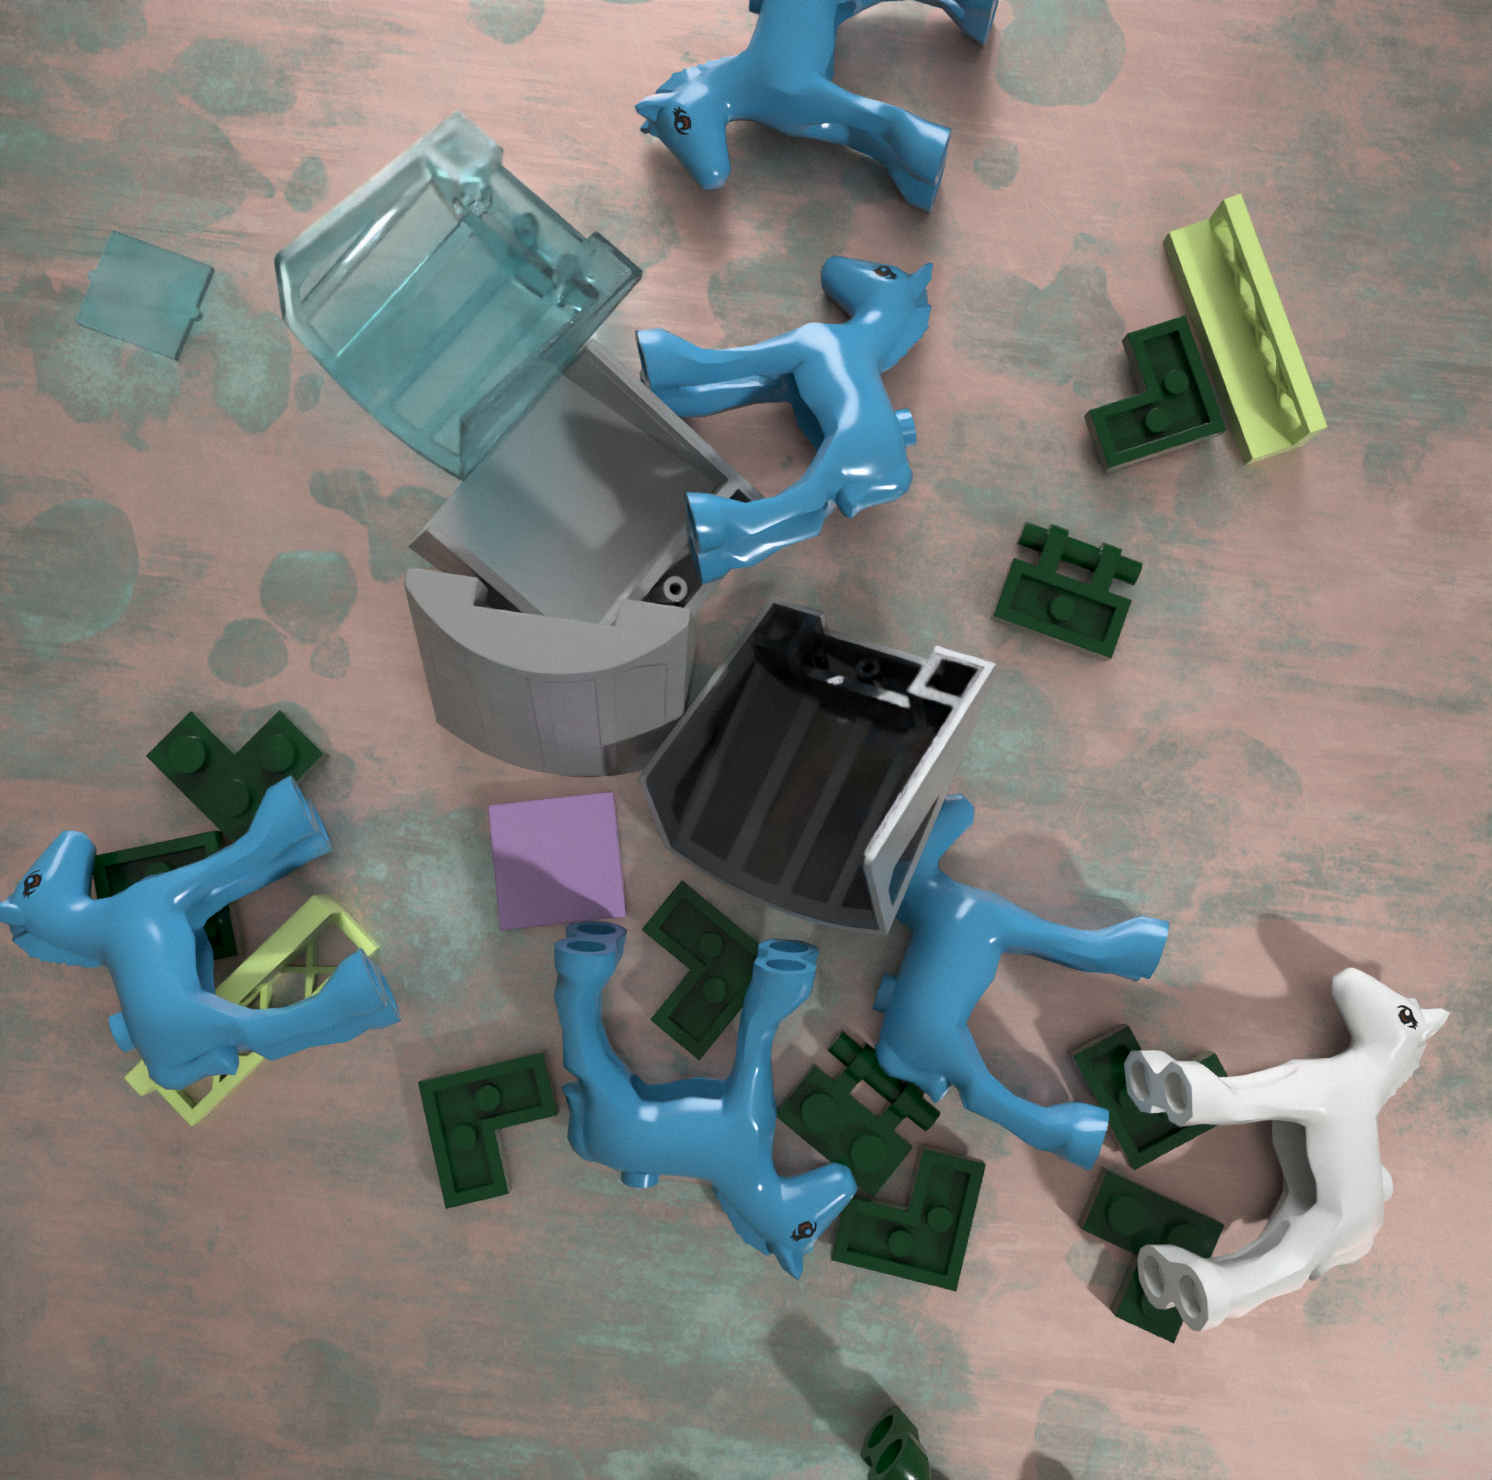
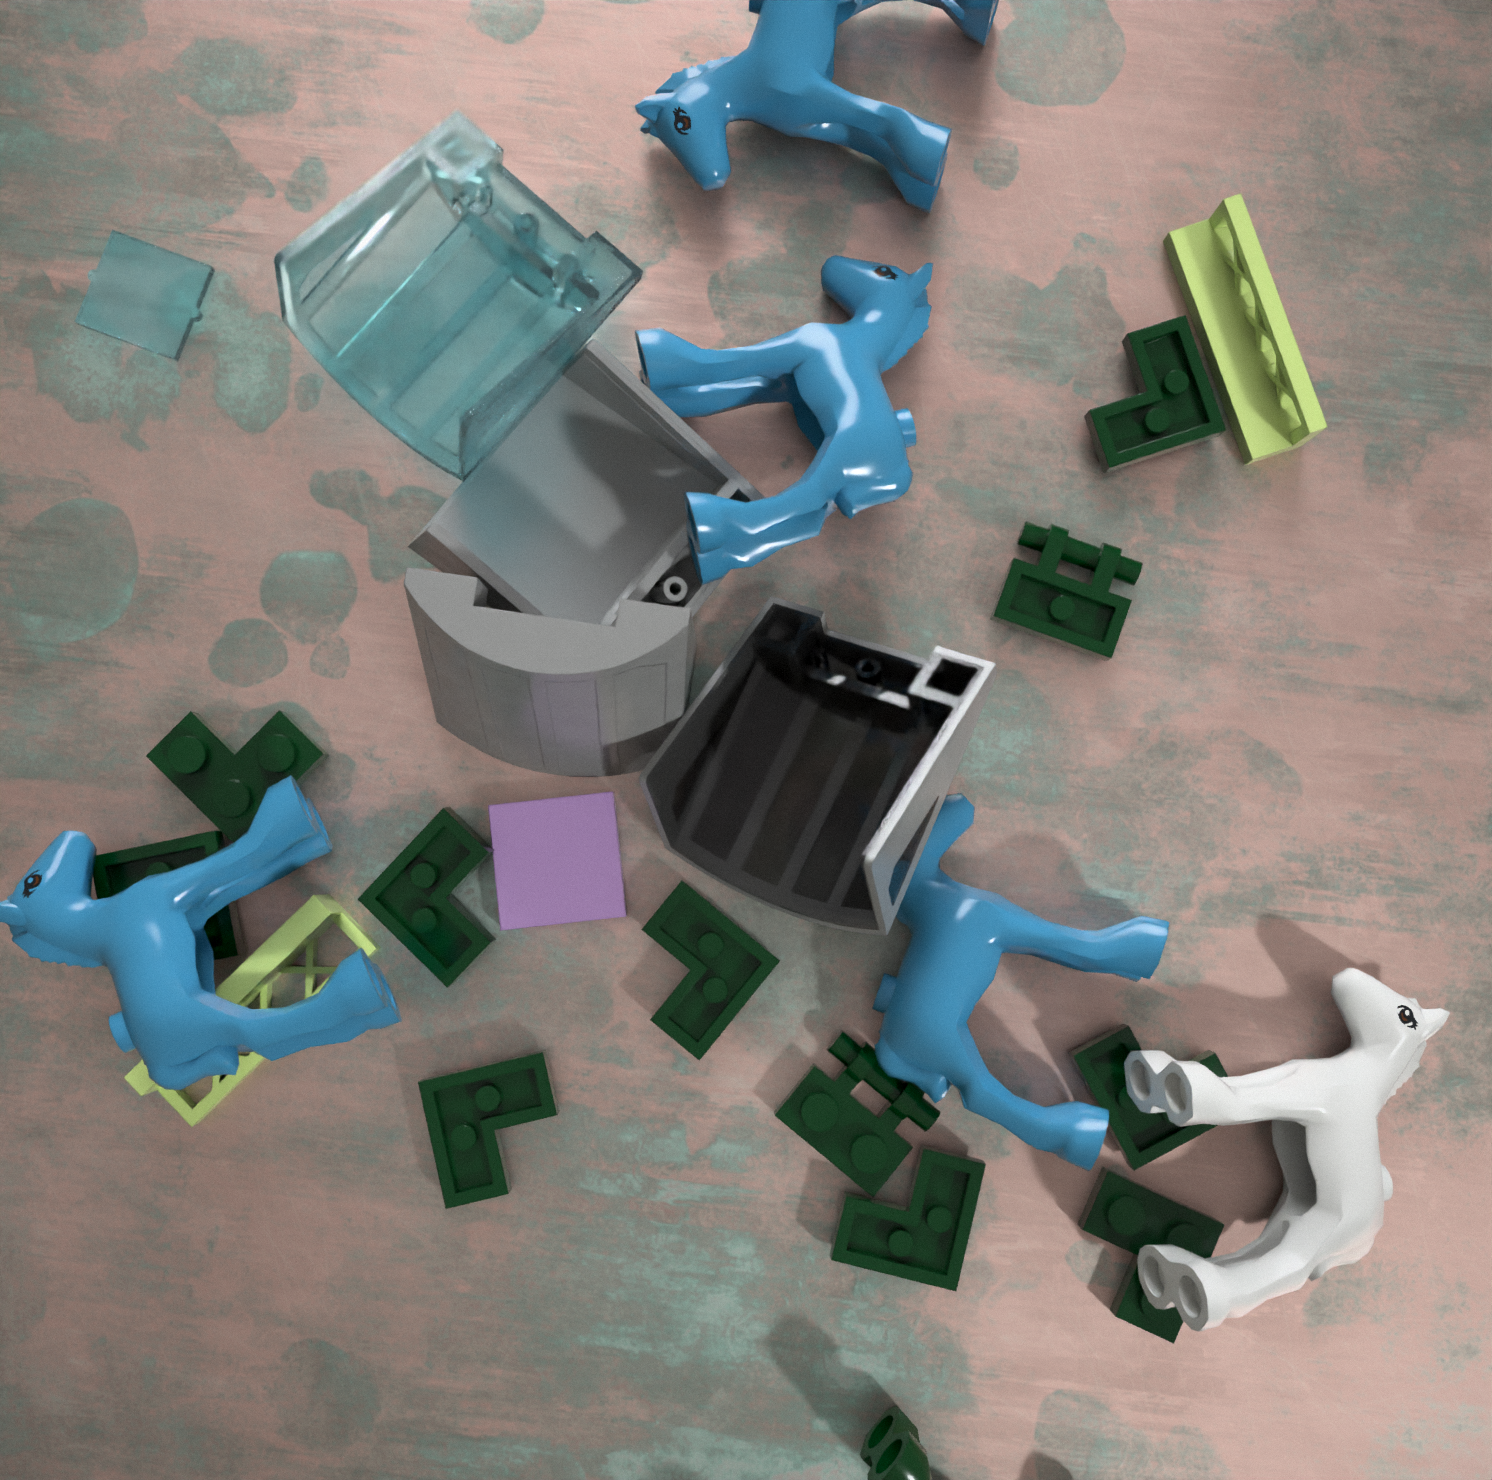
dark azure animal [554,921,858,1280] -> none
none -> dark green plate [358,807,496,988]

